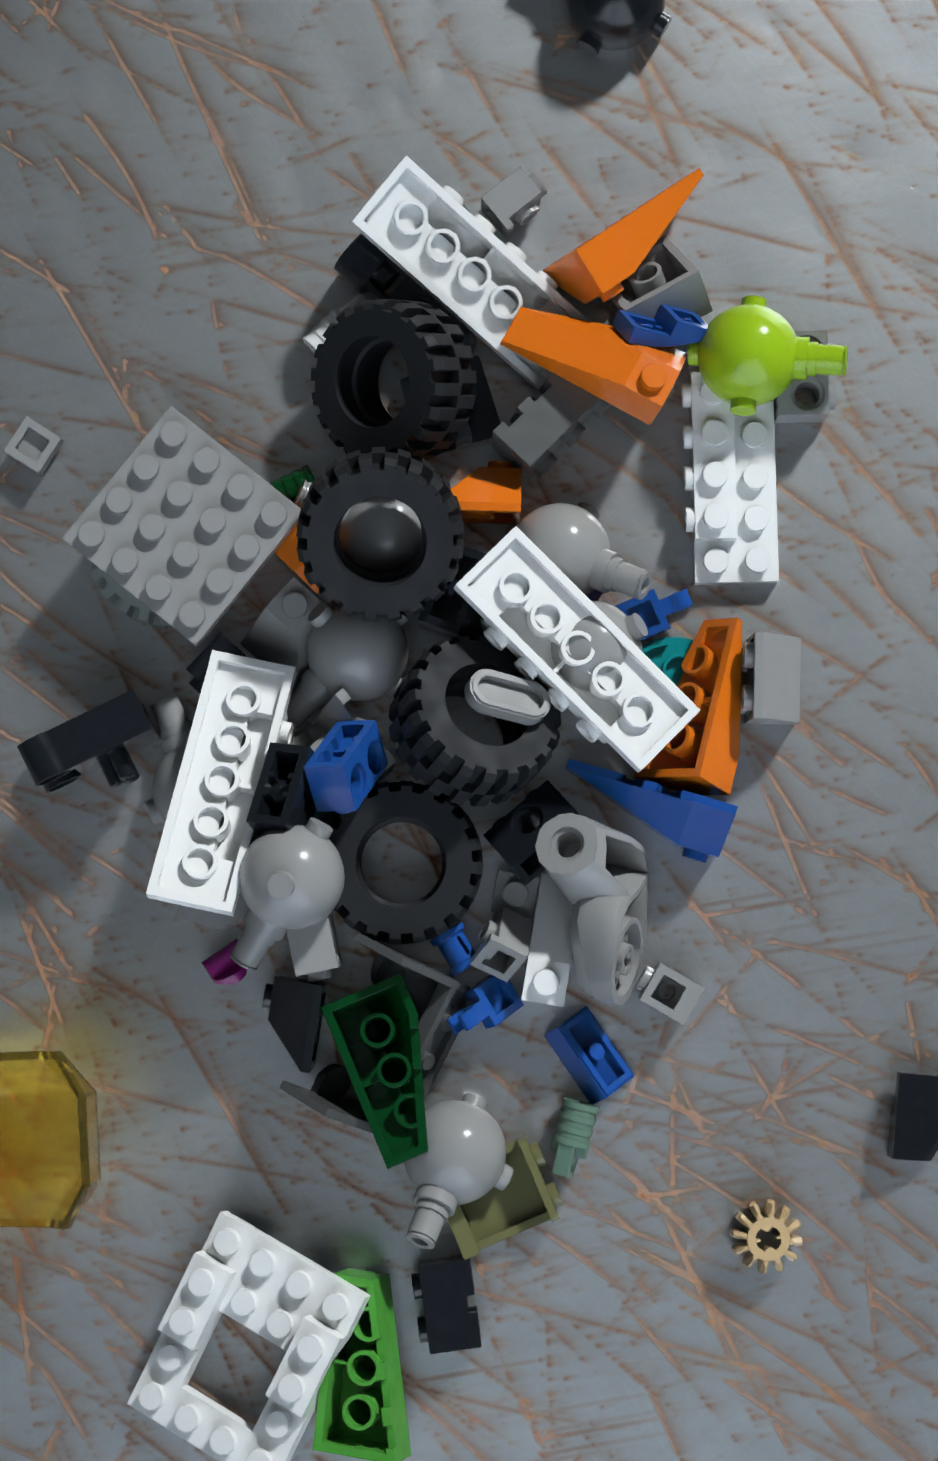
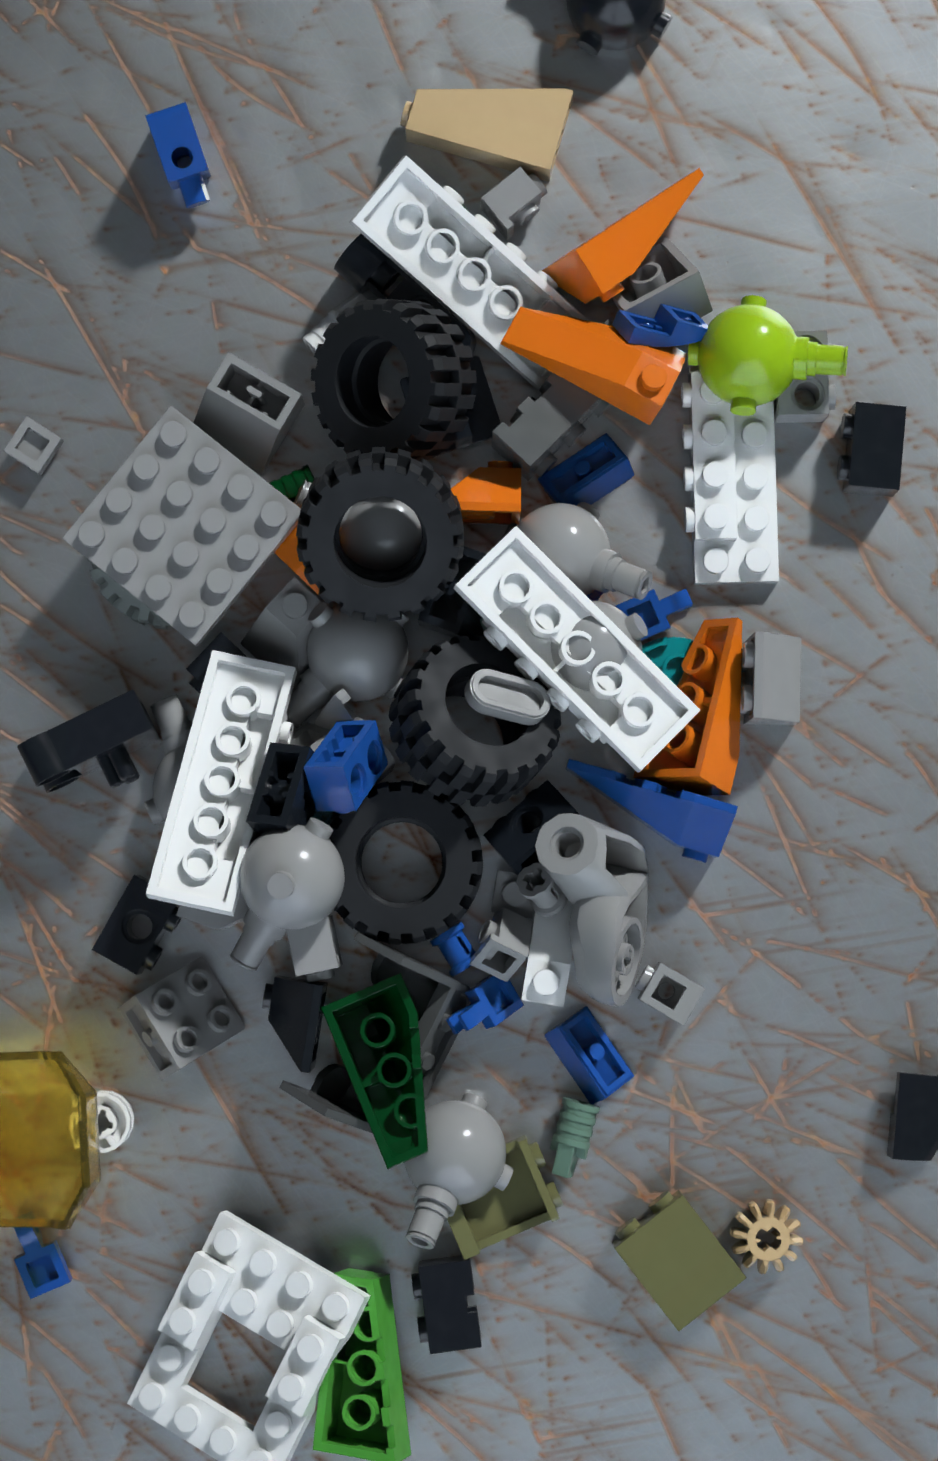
magenta plate [201,939,248,985] -> none
none -> blue plate [14,1215,73,1299]
none -> white wheel [71,1090,135,1153]
none -> black brick [92,875,182,975]
none -> light grey bracket [118,957,245,1080]
none -> blue torso [145,102,211,208]
none -> light grey slope [193,352,305,475]
none -> tan slope [400,88,573,182]
none -> light grey bush [516,862,568,917]
none -> blue slope [538,433,634,506]
none -> olive brick [612,1190,747,1331]
none -> black brick [837,402,906,497]

